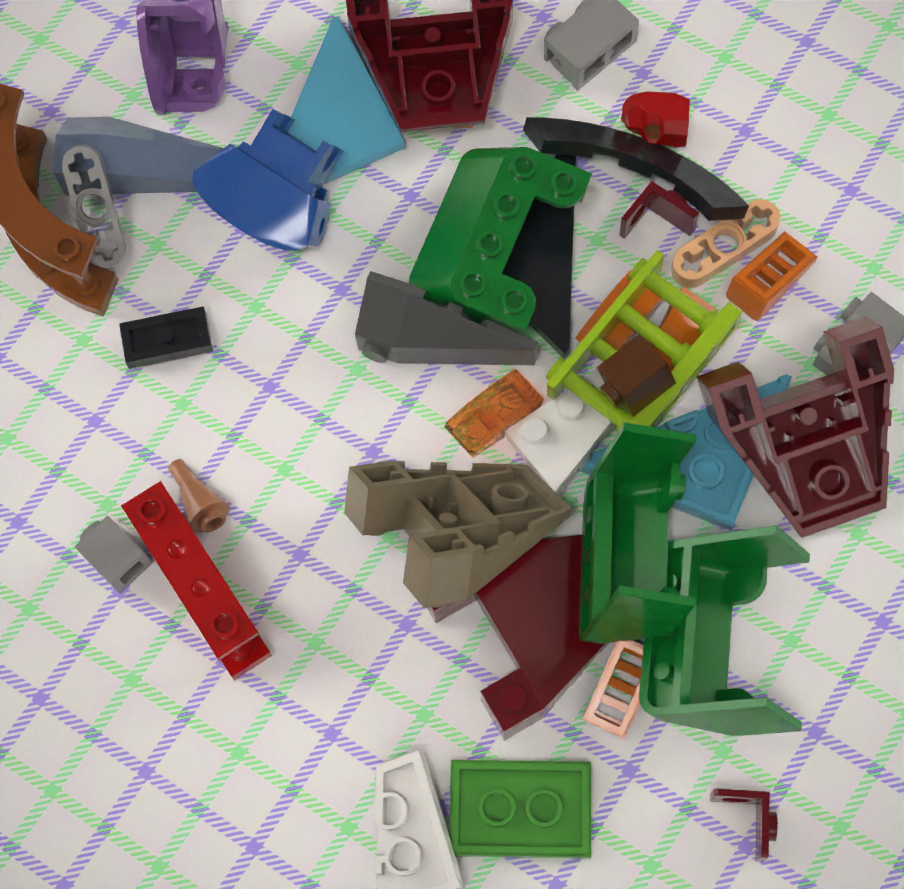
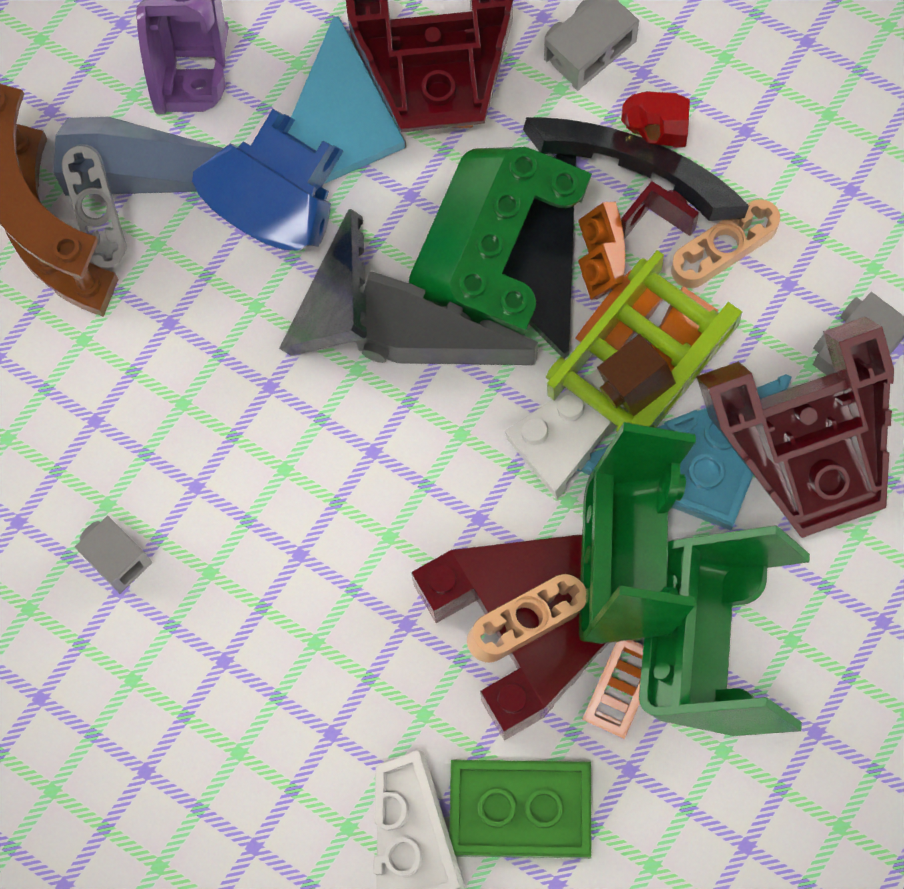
black plate [119,306,213,369] -> none
red fence [121,481,273,681] -> none
nougat cone [168,459,230,533] -> none
dark tan wedge [344,461,572,608] -> none
clear orange slope [444,368,544,458] -> none
dark red bracket [710,788,778,862] -> none
orange slope [726,231,818,321] -> none
none -> black tile [279,209,367,356]
none -> light nougat beam [467,574,586,663]
none -> orange slope [578,201,625,300]

